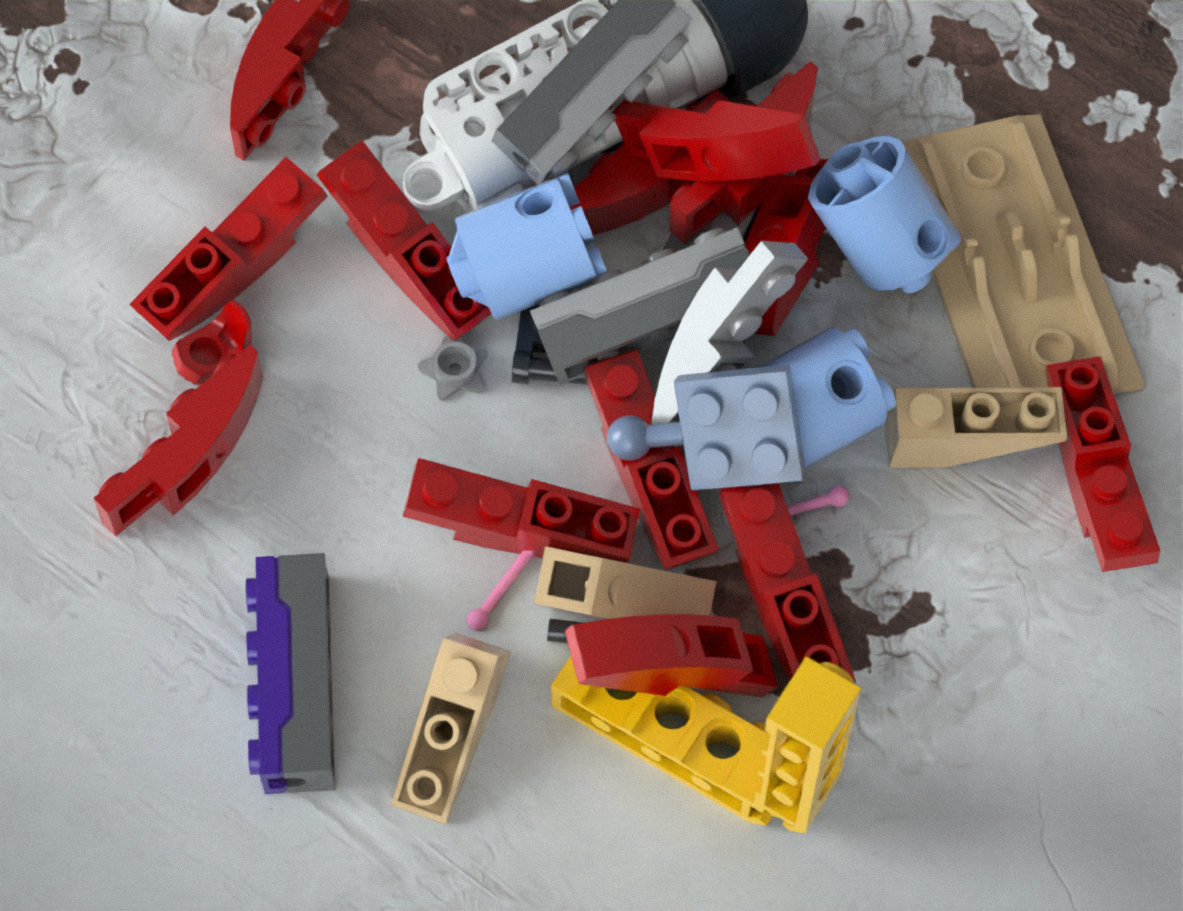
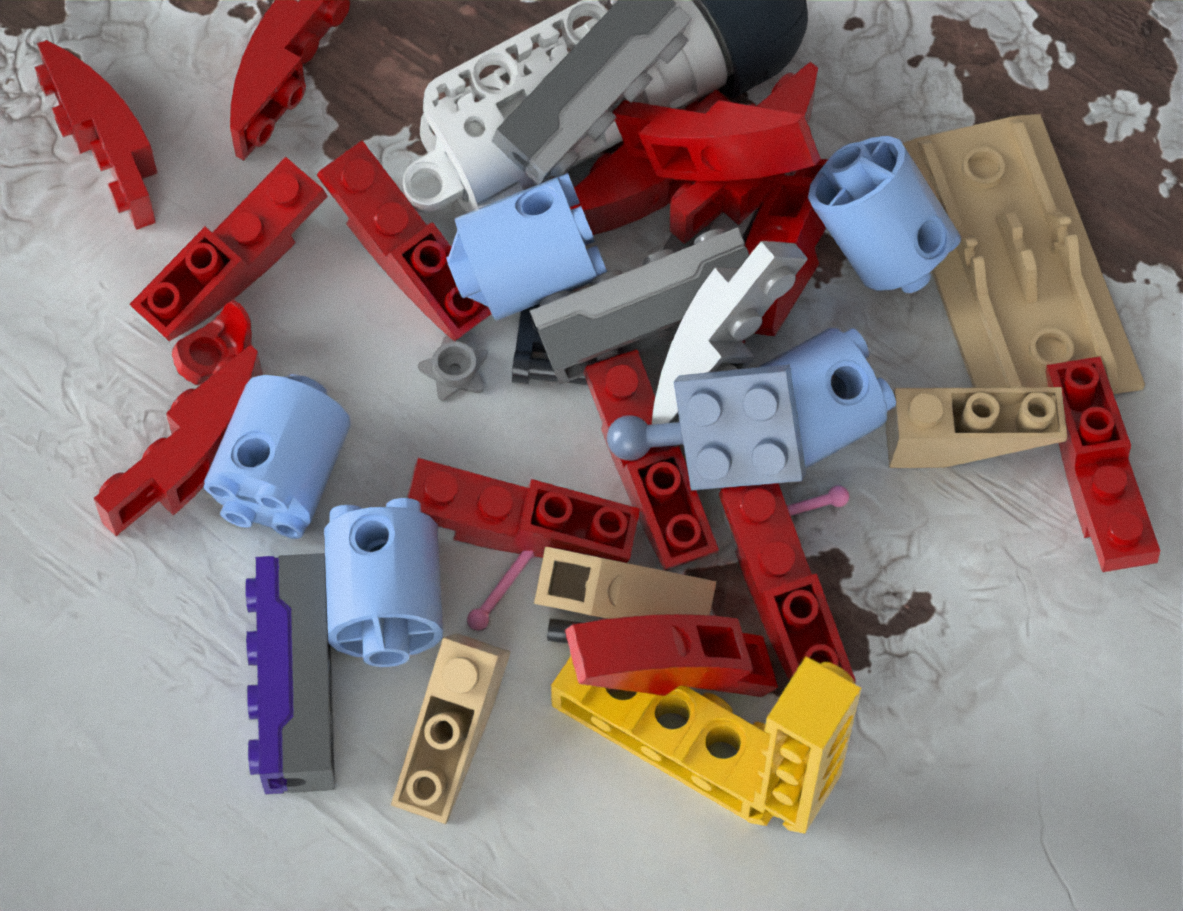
none -> red slope [34,40,158,230]
none -> light blue cylinder [204,374,351,539]
none -> light blue cylinder [324,498,443,667]

